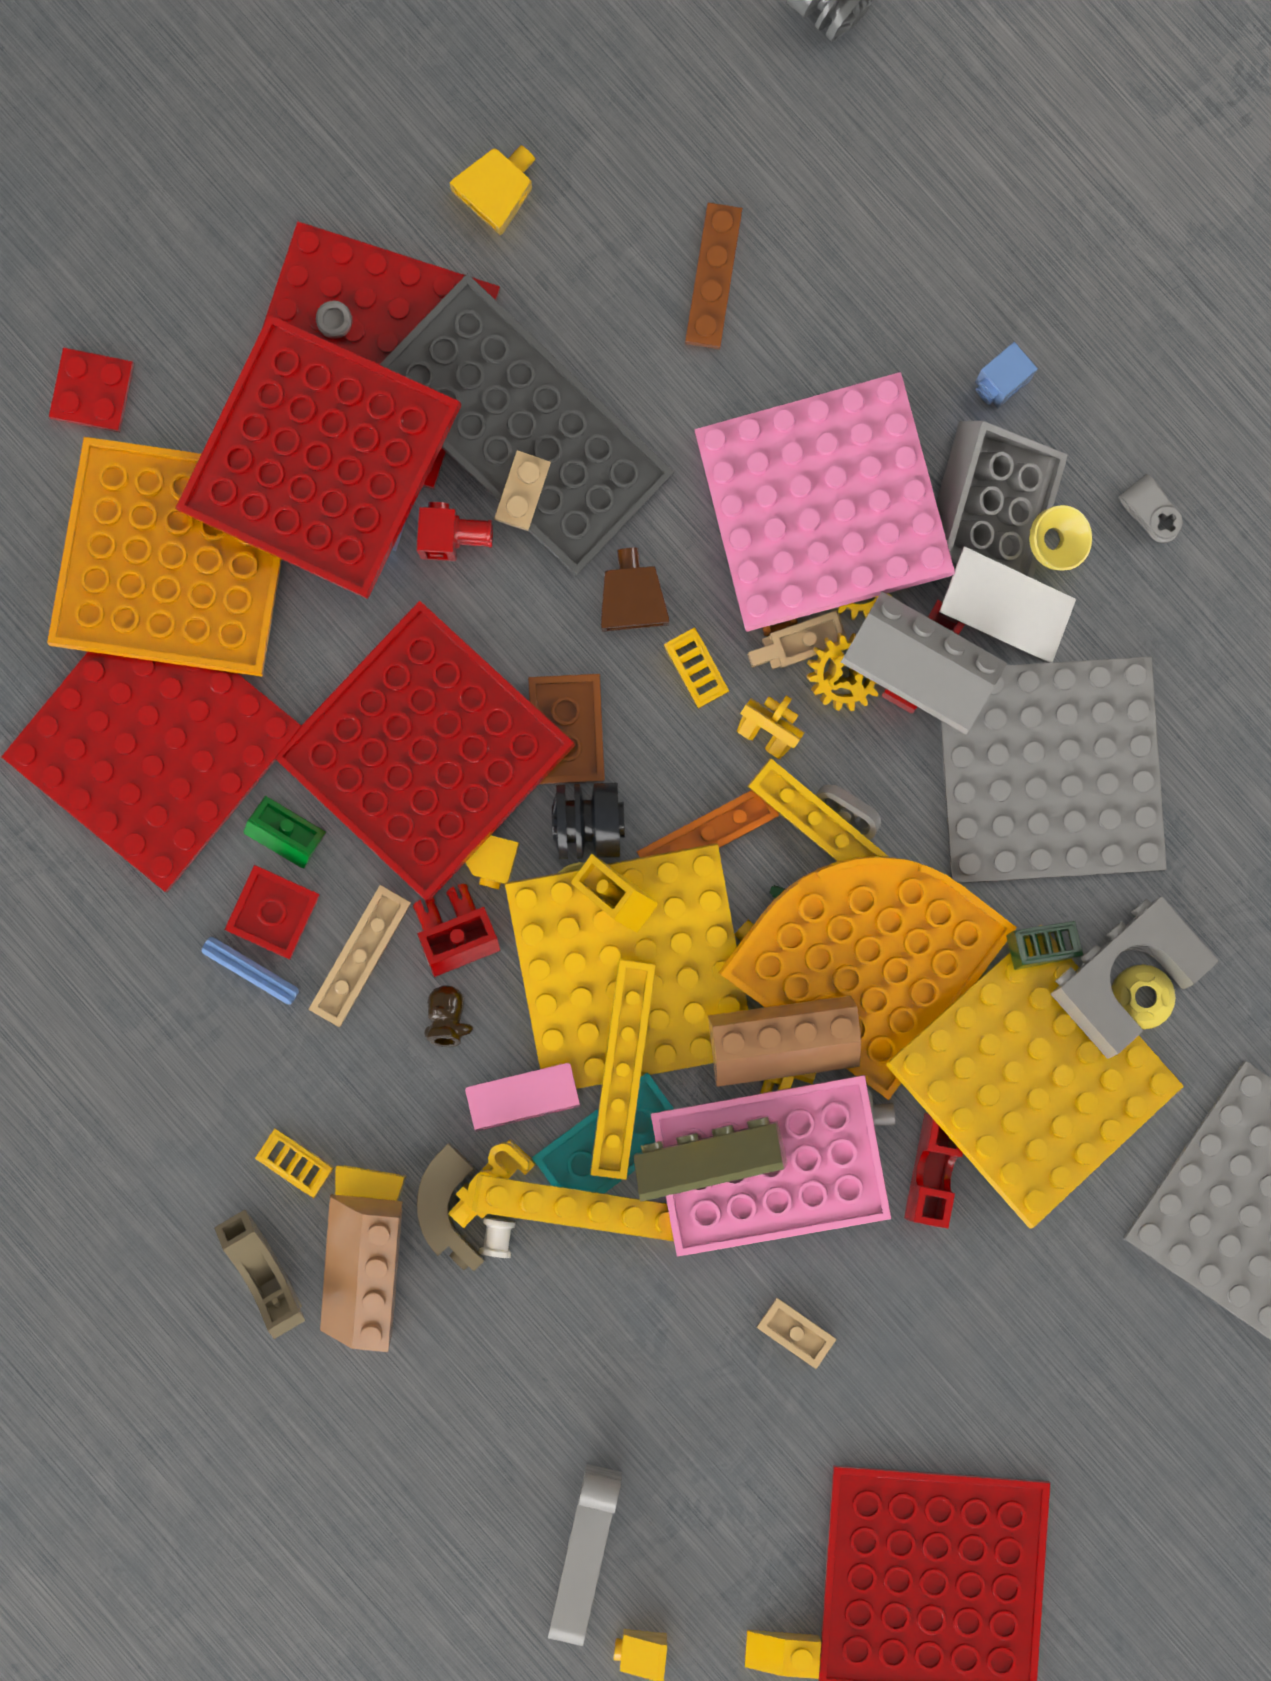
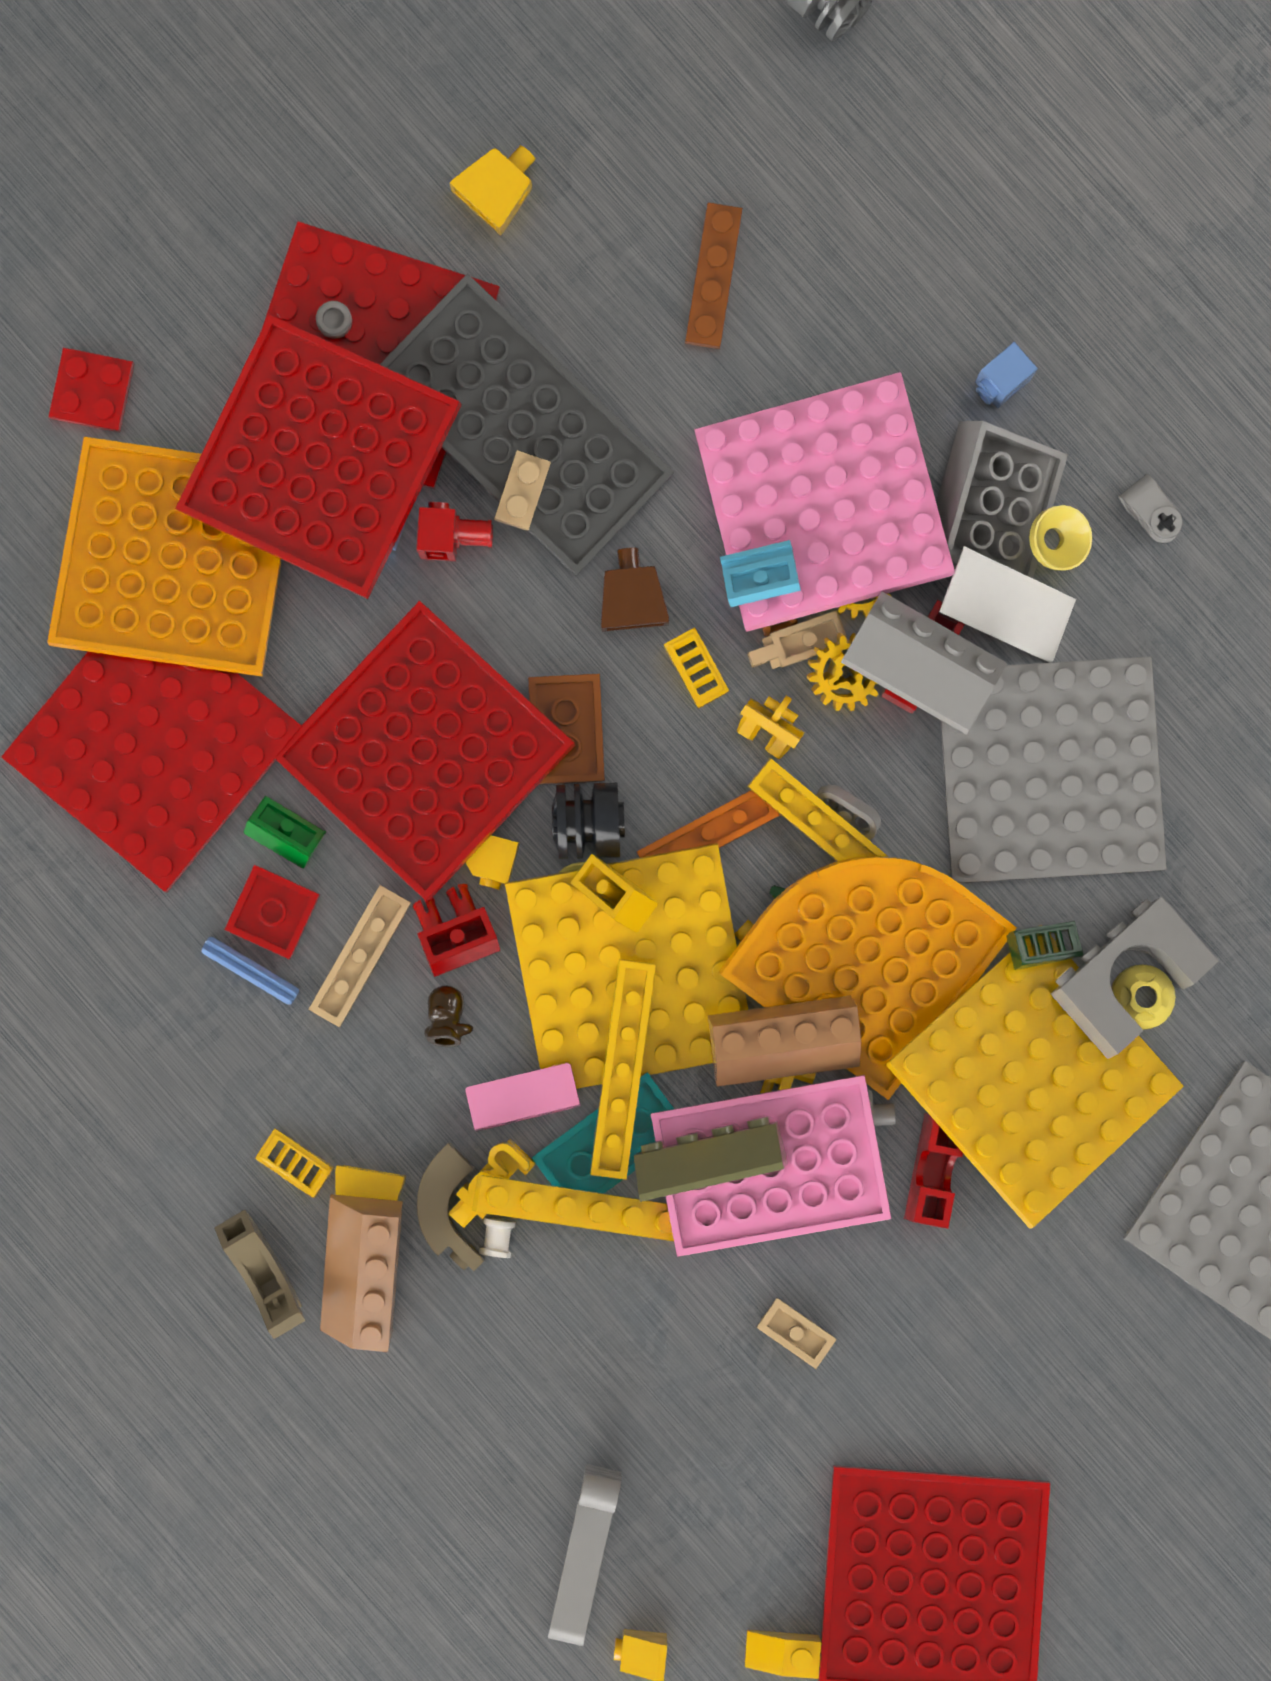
none -> medium azure plate [720,540,801,607]

